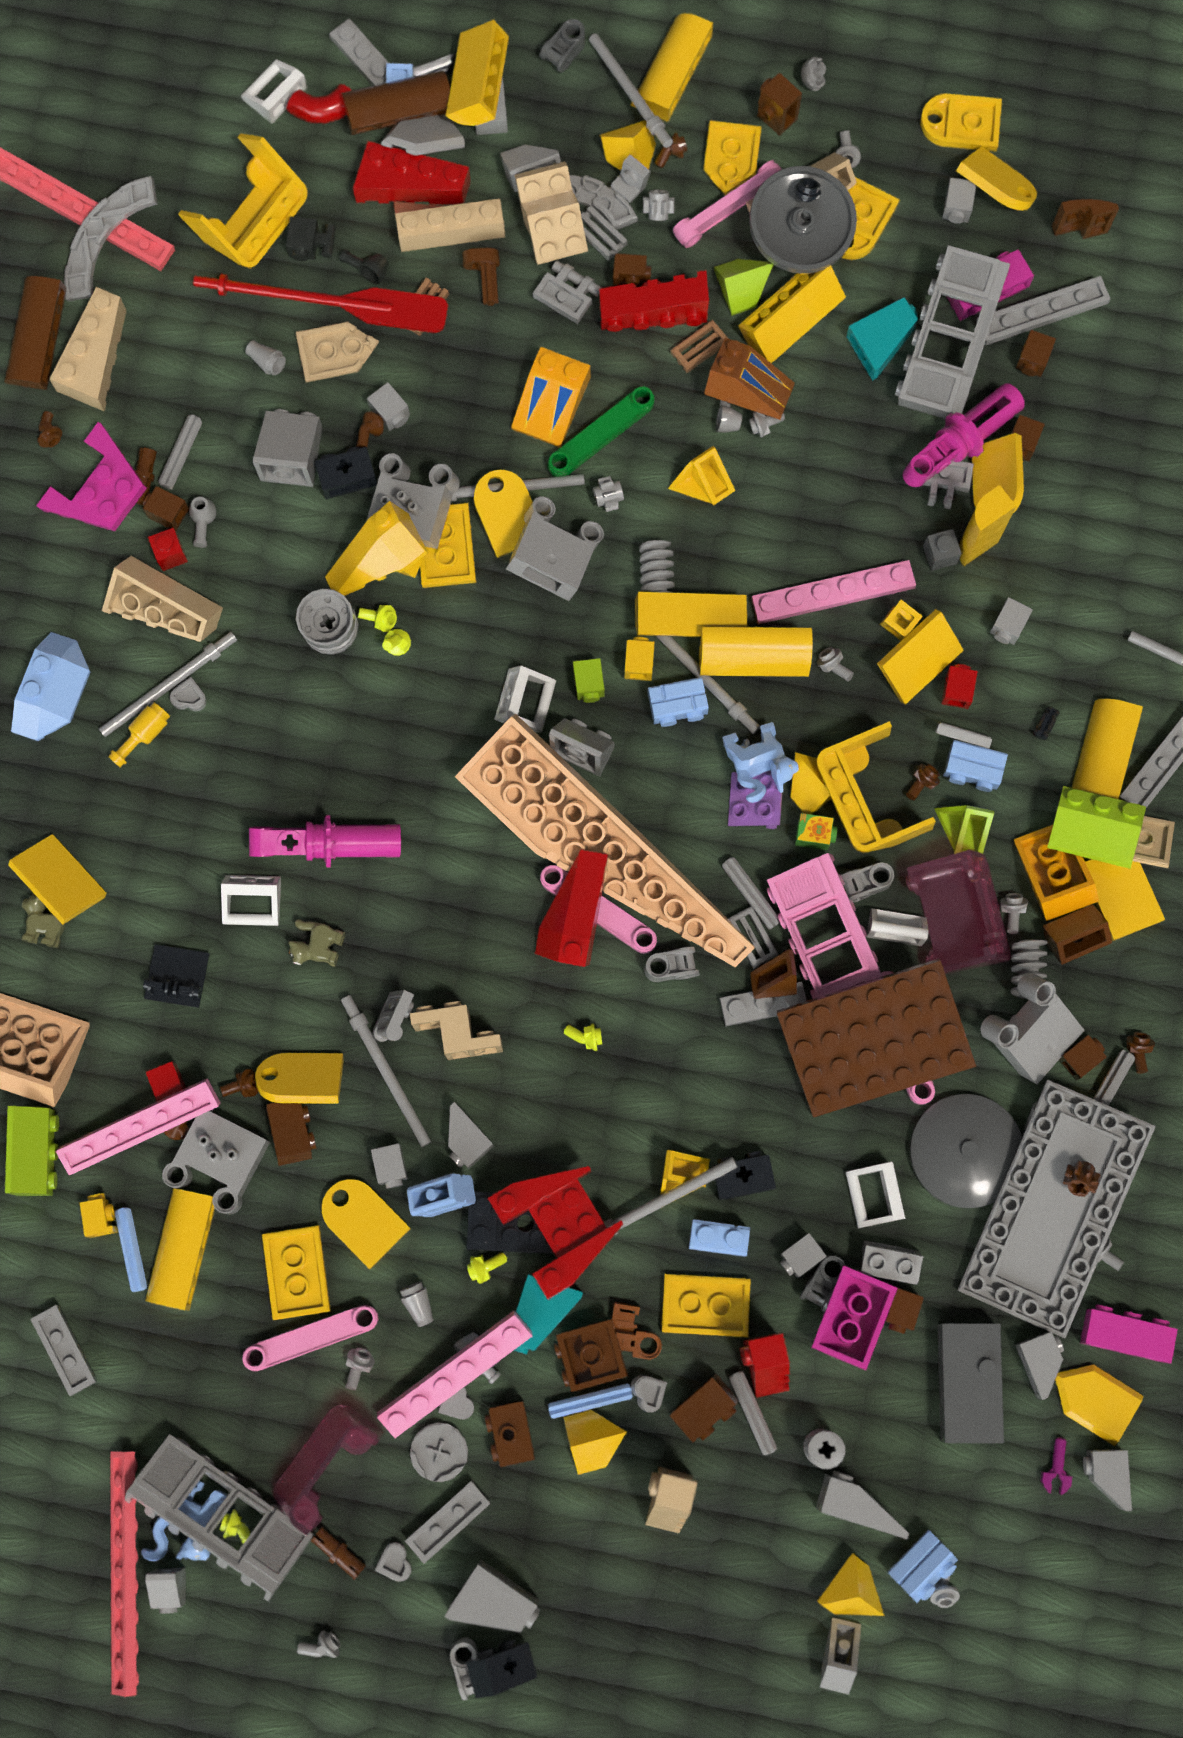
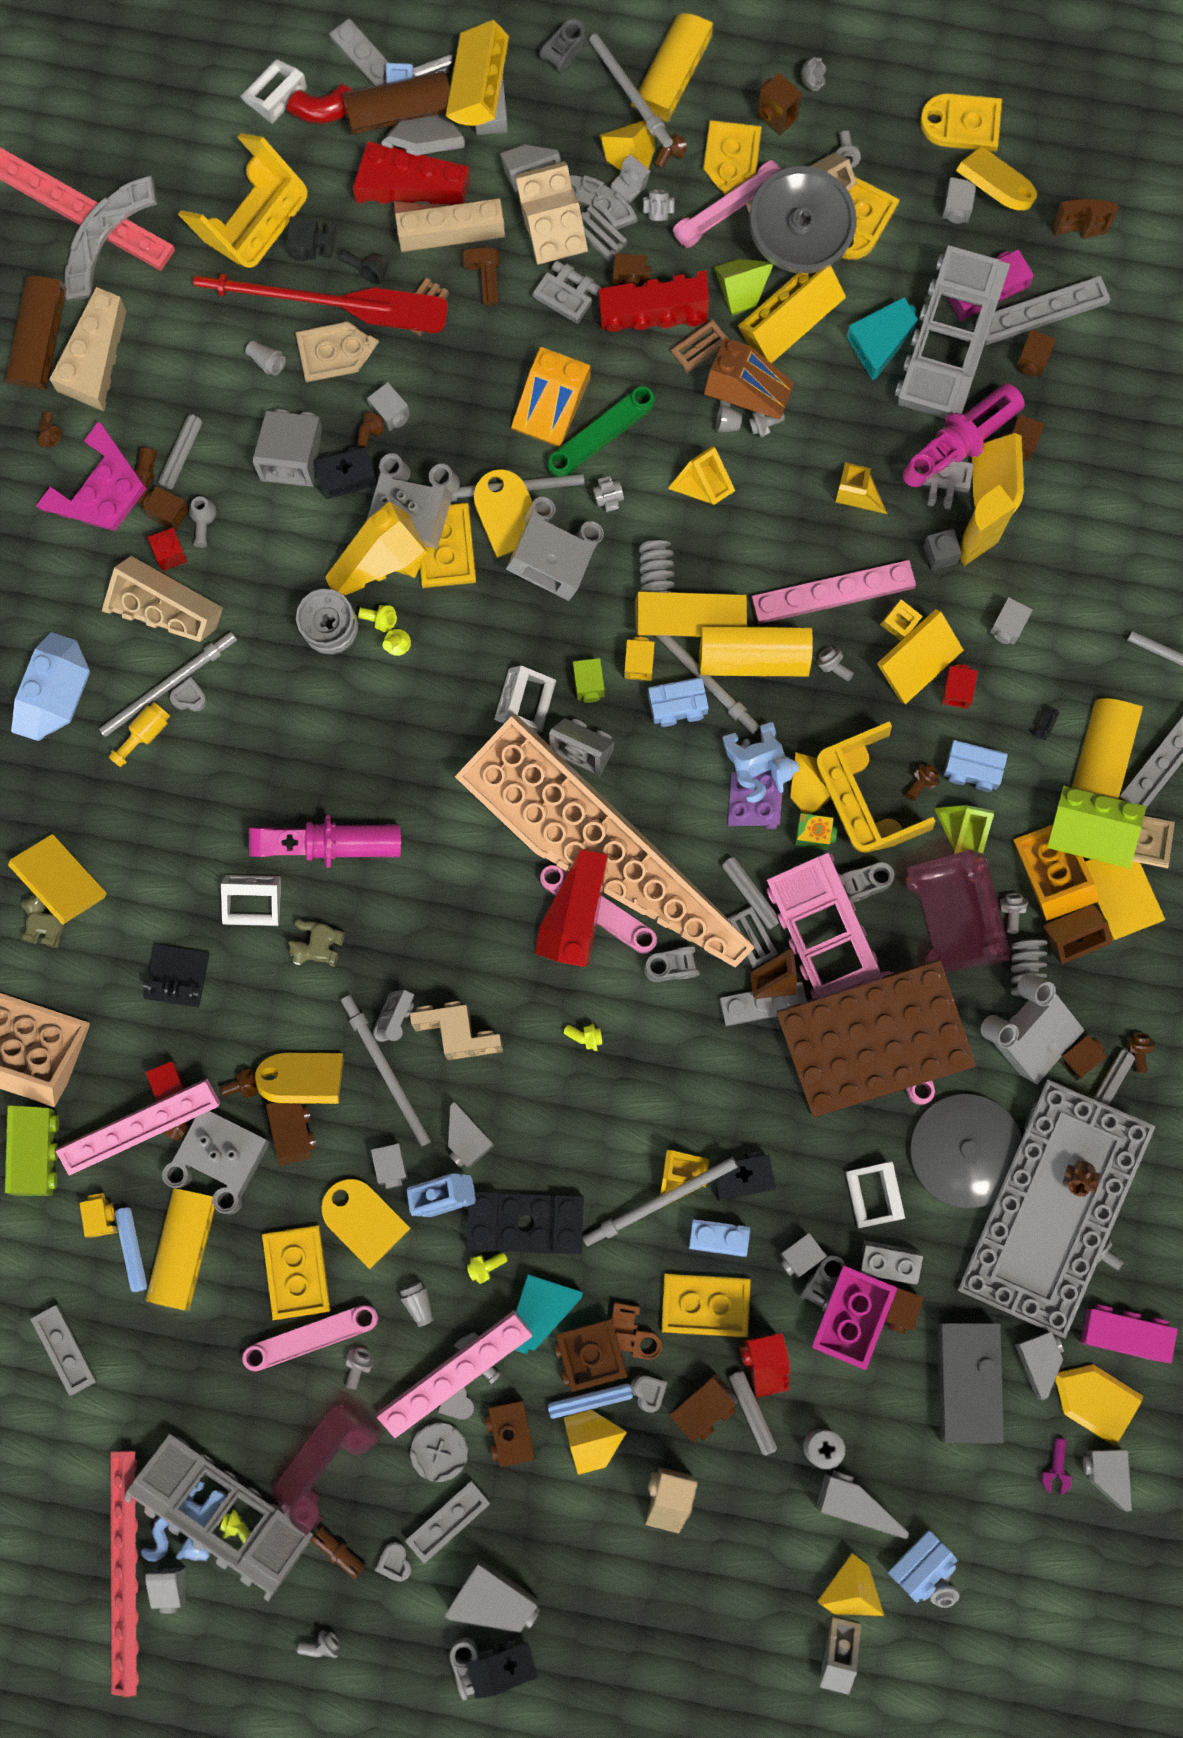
red wedge [488,1166,623,1300] -> none
black plate [794,178,821,202] -> none
white tile [866,909,928,946] -> none
light grey tile [935,721,992,749] -> none
none -> yellow slope [835,463,887,514]

